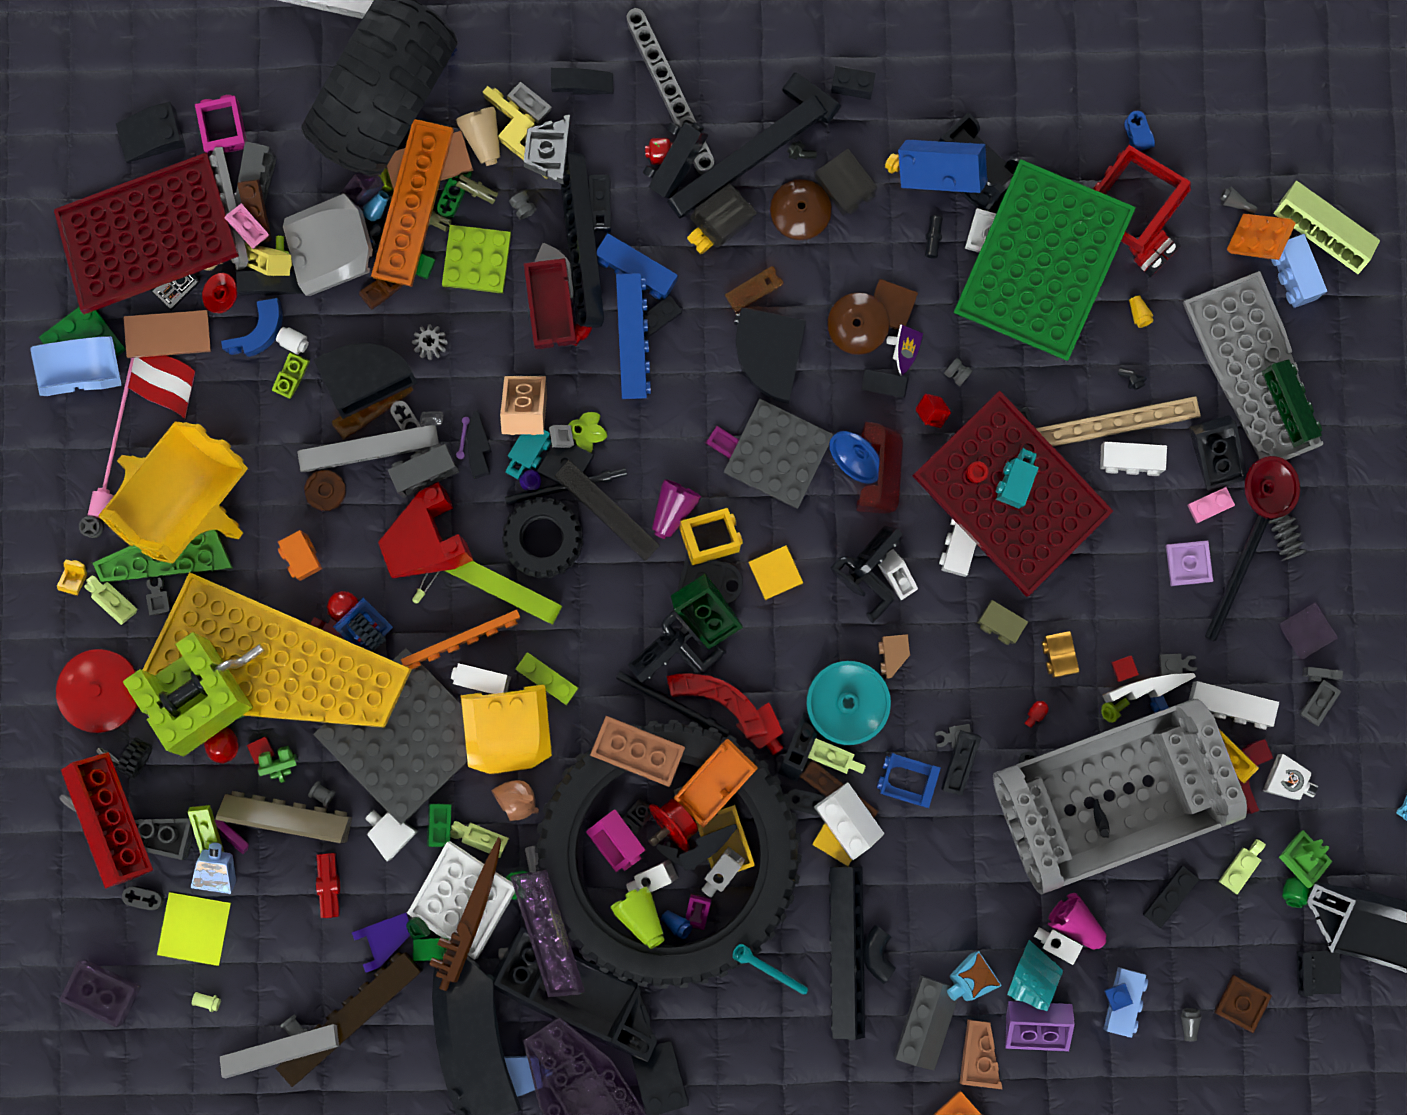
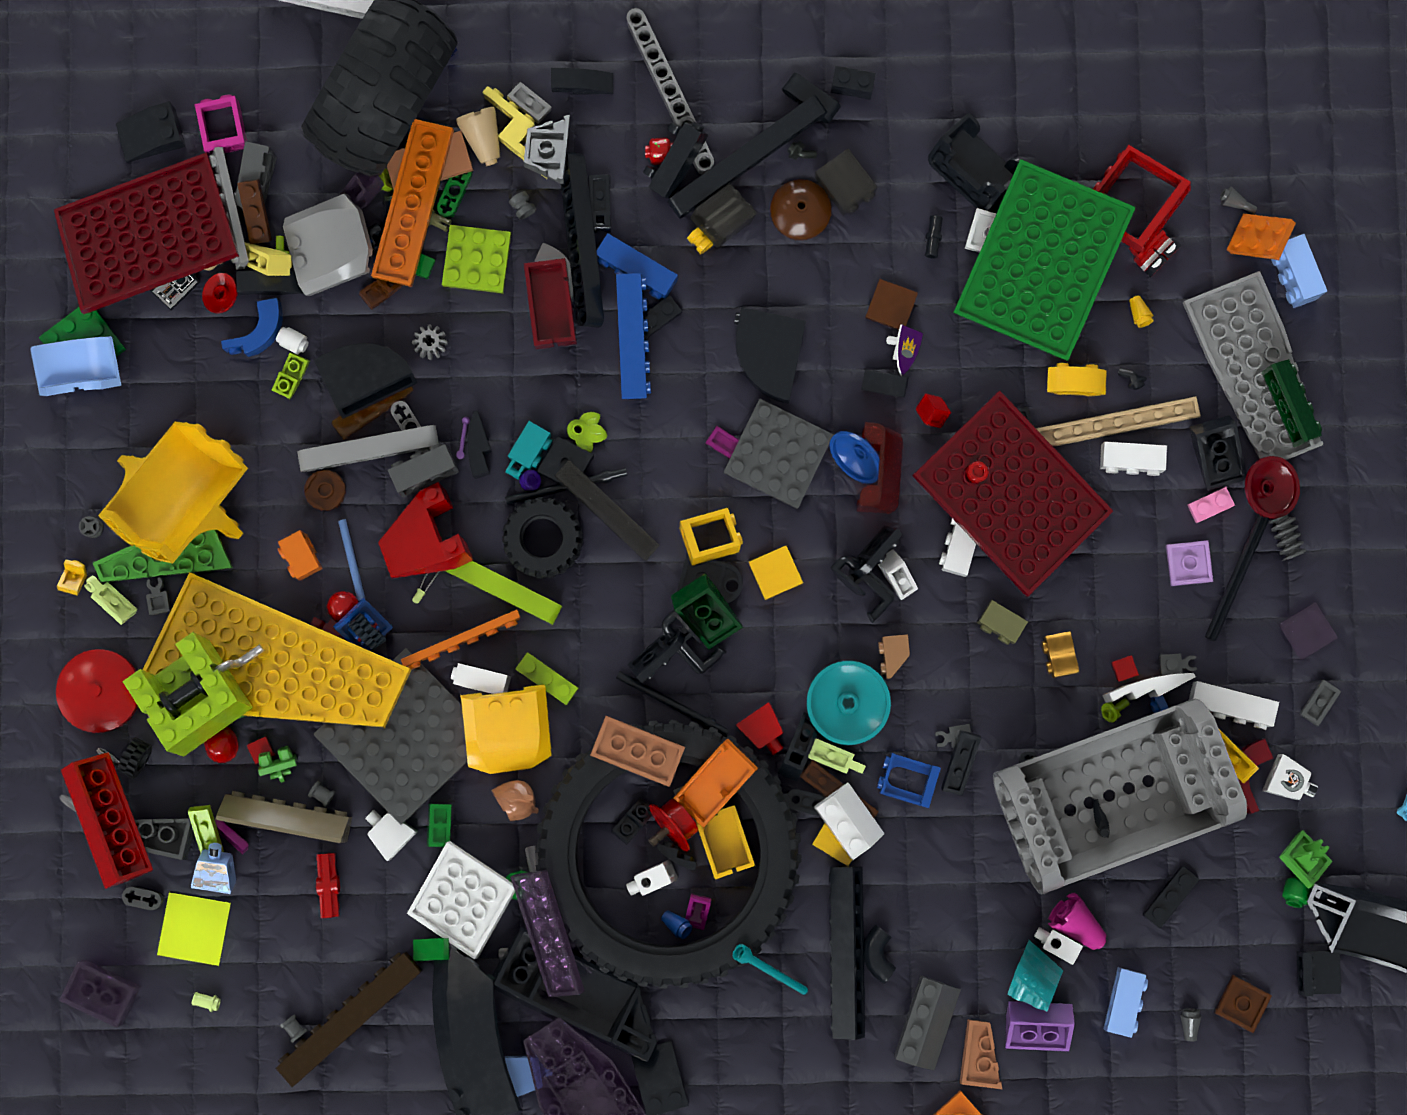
flag [88,355,195,519] -> none
nougat tile [124,310,211,358] -> none
light grey tile [220,1024,339,1079] -> none
bright pink plate [224,203,269,249] -> none
dark purple flag [352,913,410,973] -> none
dark azure cone [363,191,389,221] -> none
dark green tile [406,917,431,940] -> none
clear tile [420,411,443,426] -> none
reddish brown piece [429,837,501,991] -> none
yellowish green plate [450,821,509,858] -> none
olive pin [455,174,498,204] -> none
light nougat brick [500,376,547,435] -> none
light grey plate [549,425,574,448] -> none
red cylinder [574,323,592,346] -> none
dark pink window [586,809,645,872] -> none
lime cone [611,886,664,949] -> none
magenta cone [652,479,701,539] -> none
red tile [666,673,767,740] -> none
black slope [679,824,737,871] -> none
light grey torso [702,846,745,897] -> none
clear orange plate [725,266,784,313] -> none
reddish brown dish [828,293,889,355] -> none
yellow plate [885,153,900,174] -> none
blue brick [898,140,987,193] -> none
dark grey wheel [944,358,973,387] -> none
torso [947,951,1001,1001] -> none
teal brick [996,448,1039,509] -> none
red cylinder [1025,701,1049,728] -> none
blue plate [1104,983,1133,1011] -> none
blue piece [1124,111,1155,151] -> none
yellowish green plate [1218,839,1266,894] -> none
yellowish green brick [1273,180,1380,274] -> none
dark grey plate [1302,667,1343,682] -> none
none -> medium blue bar [338,519,365,601]
none -> yellow brick [1047,363,1106,396]

